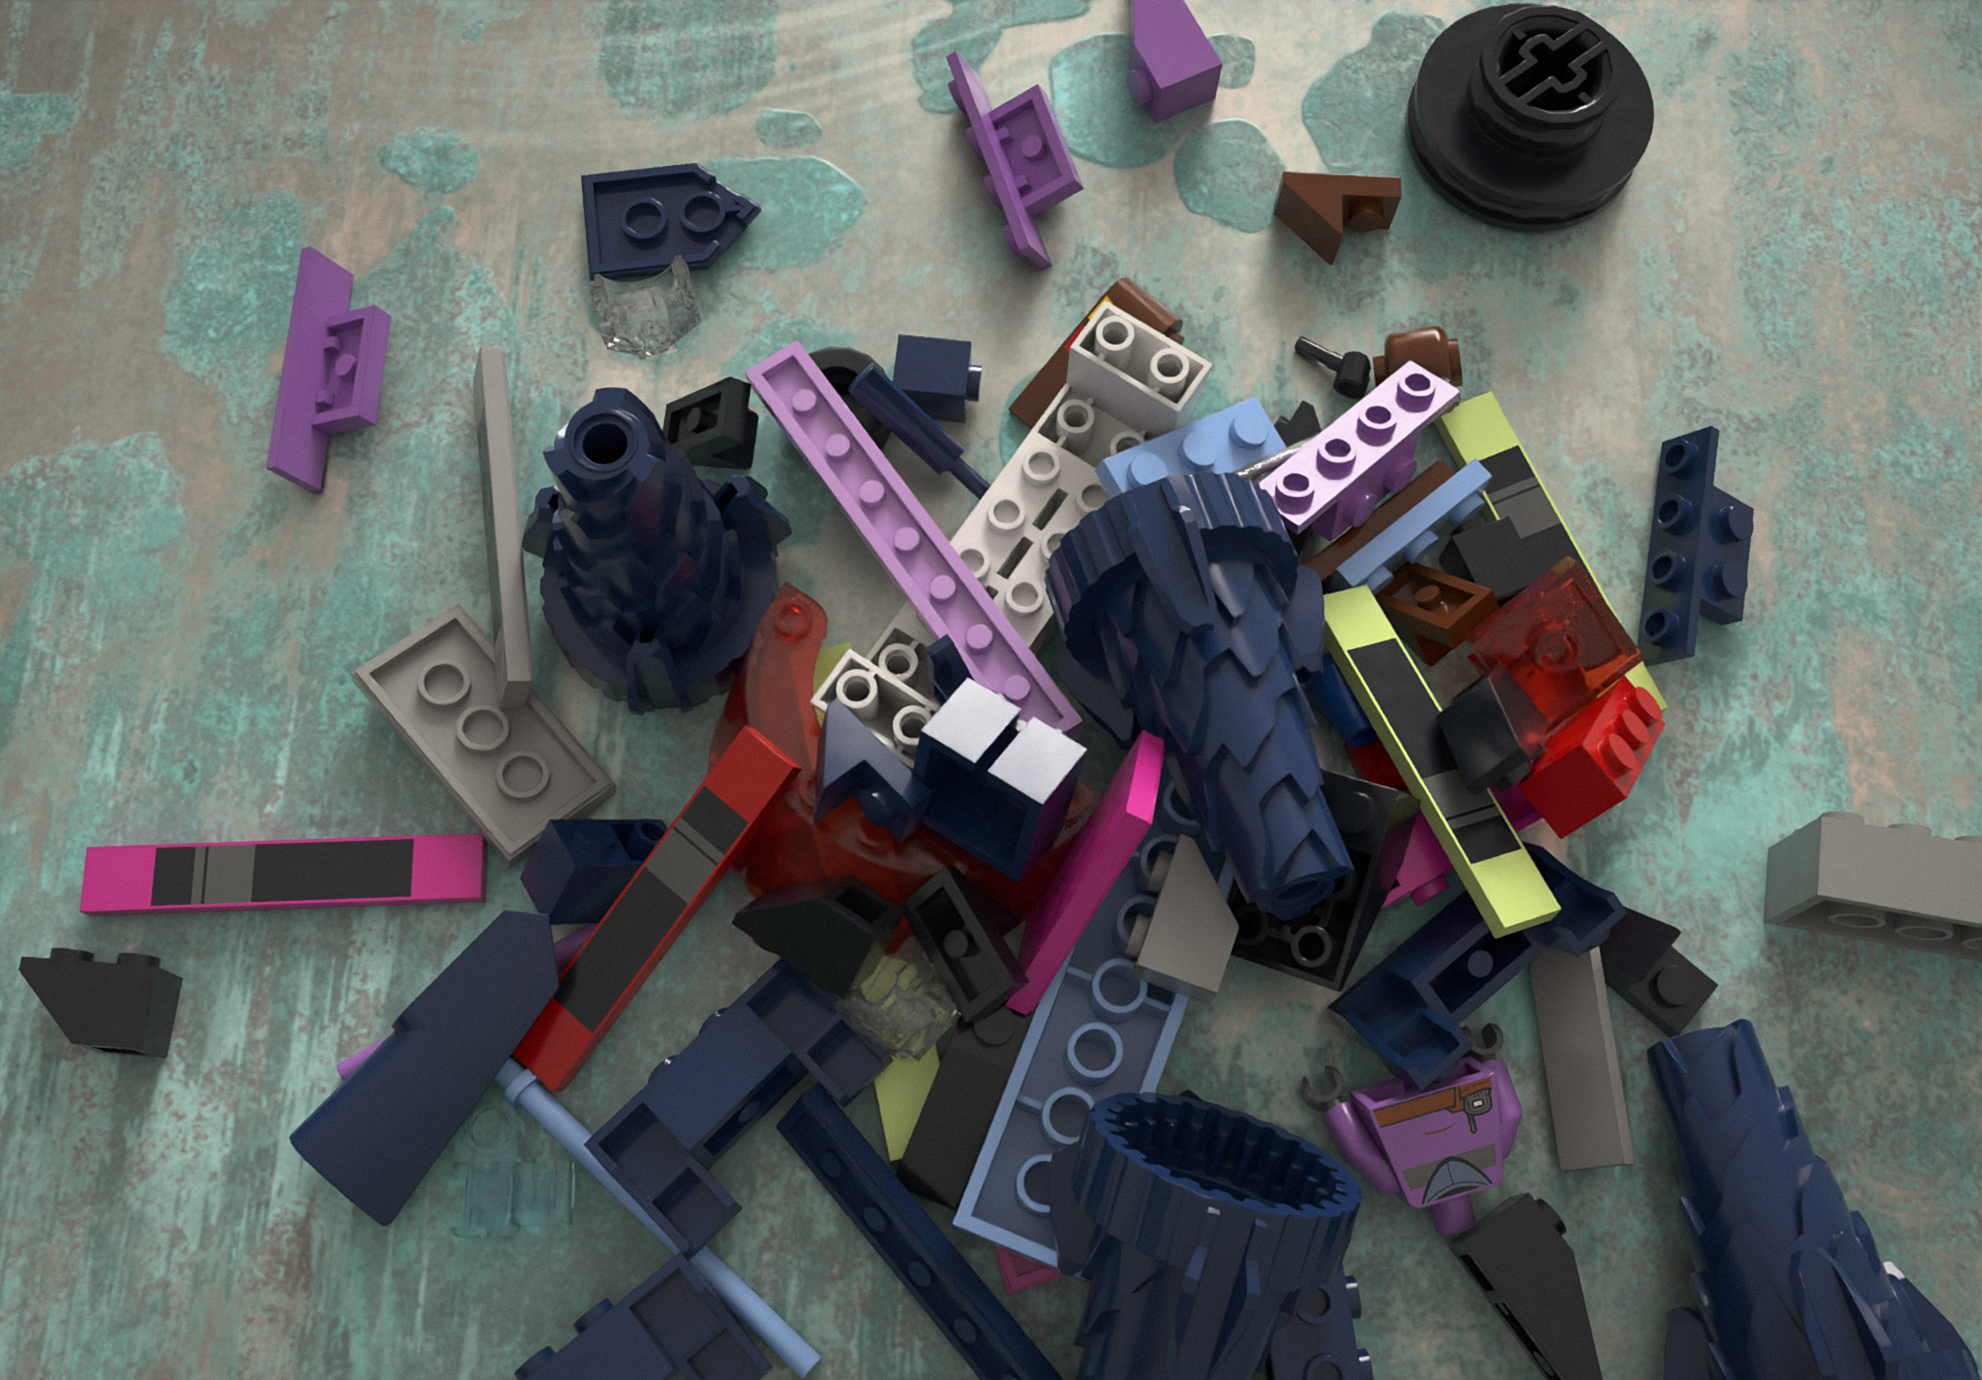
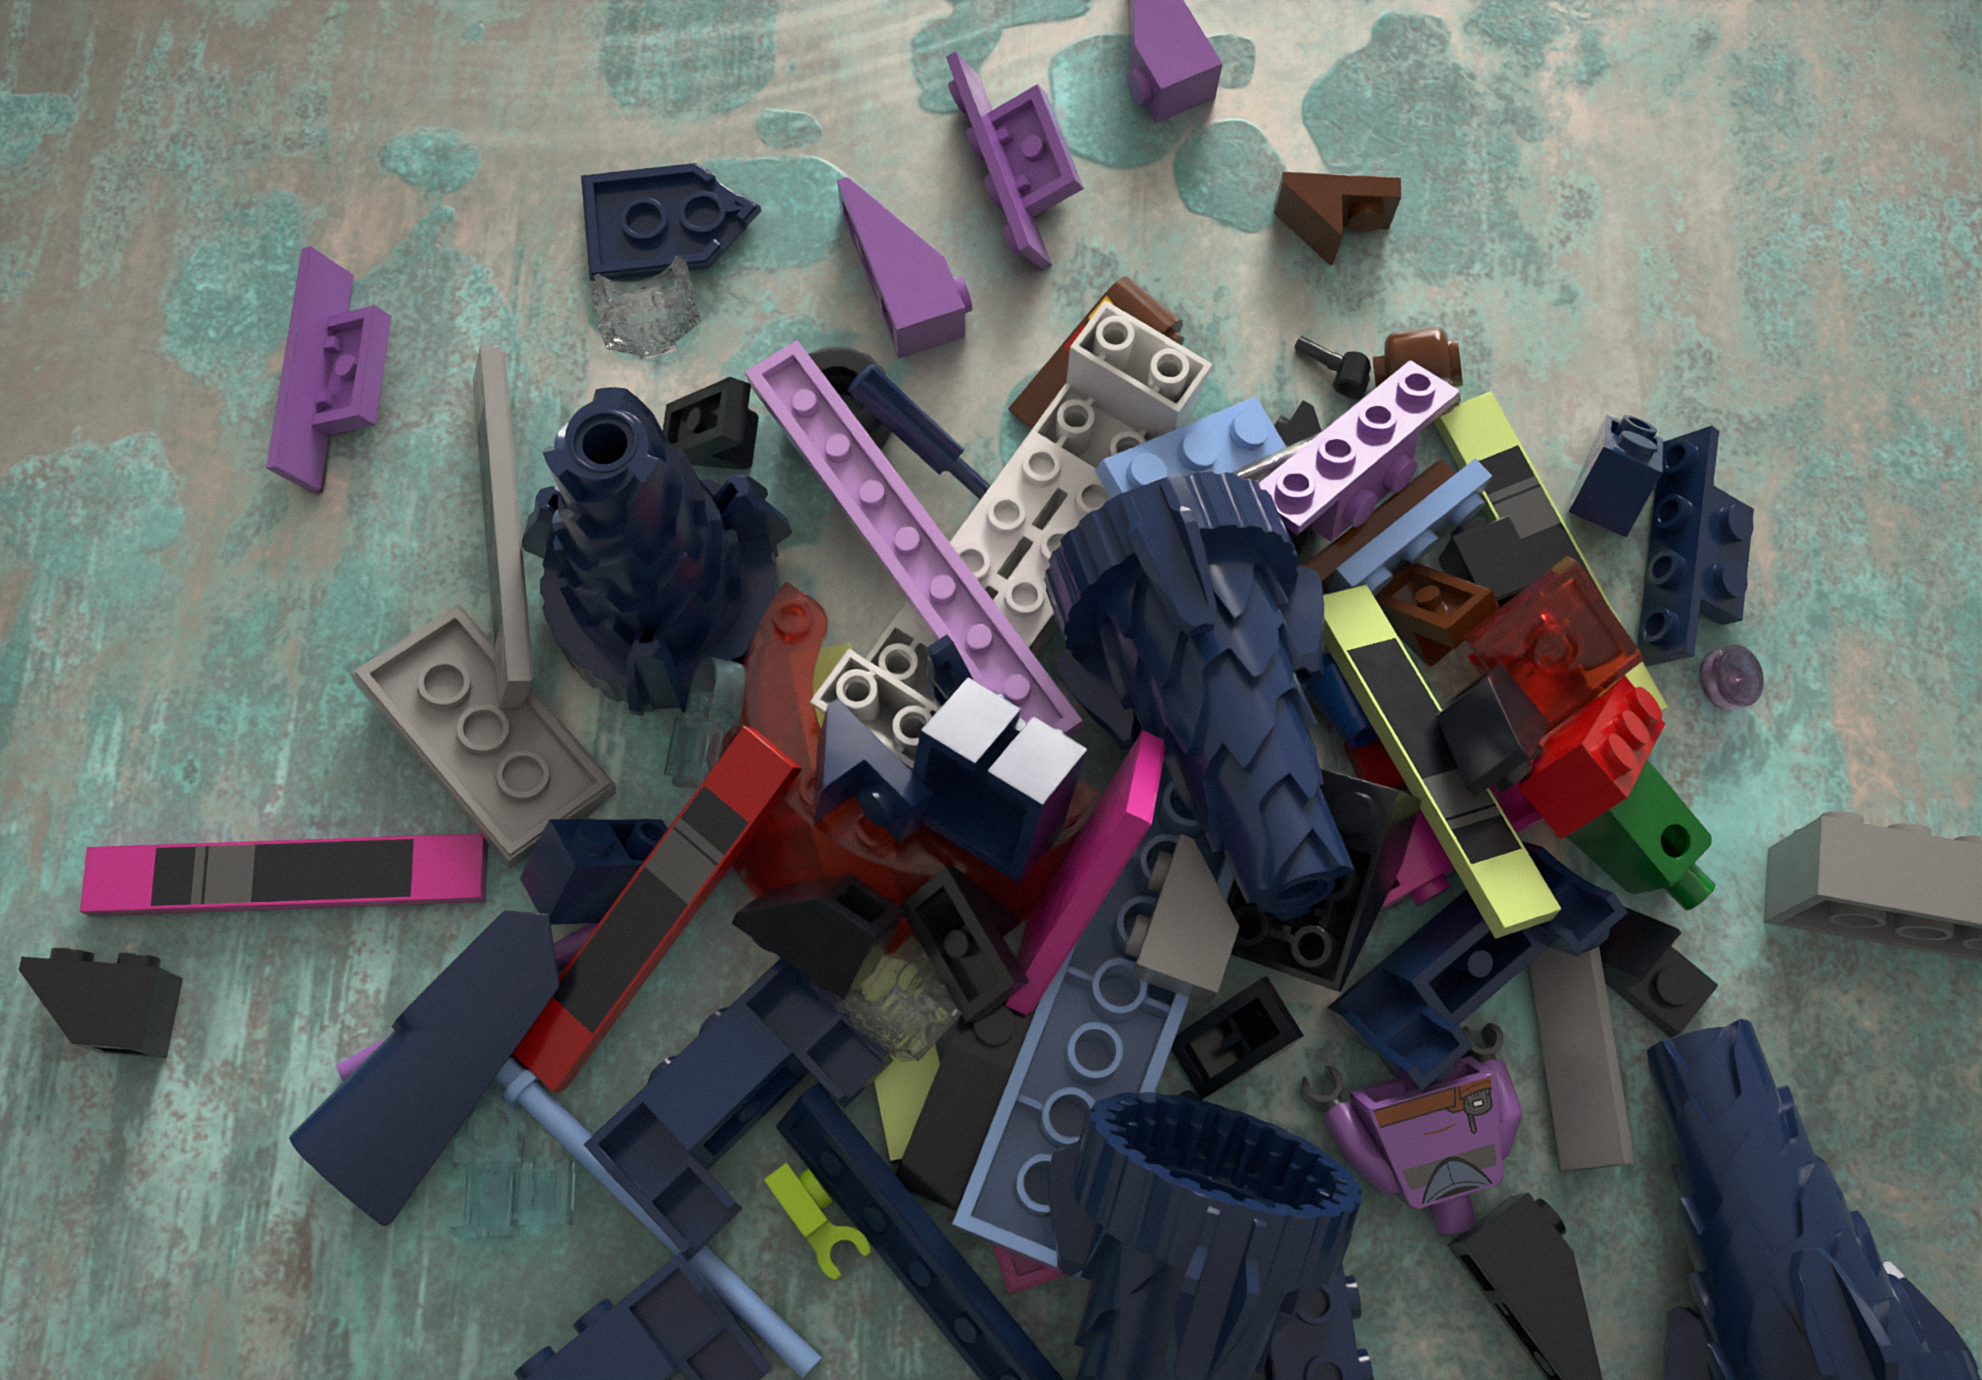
dark blue brick [893,334,982,423] -> none
black wheel [1405,3,1654,232] -> none
none -> clear light blue piece [664,656,747,790]
none -> lime plate [764,1162,872,1281]
none -> medium lavender slope [837,177,972,359]
none -> black slope [1171,976,1304,1100]
none -> green torso [1566,760,1716,911]
none -> dark blue slope [1569,414,1663,538]
none -> clear purple tile [1699,644,1764,710]

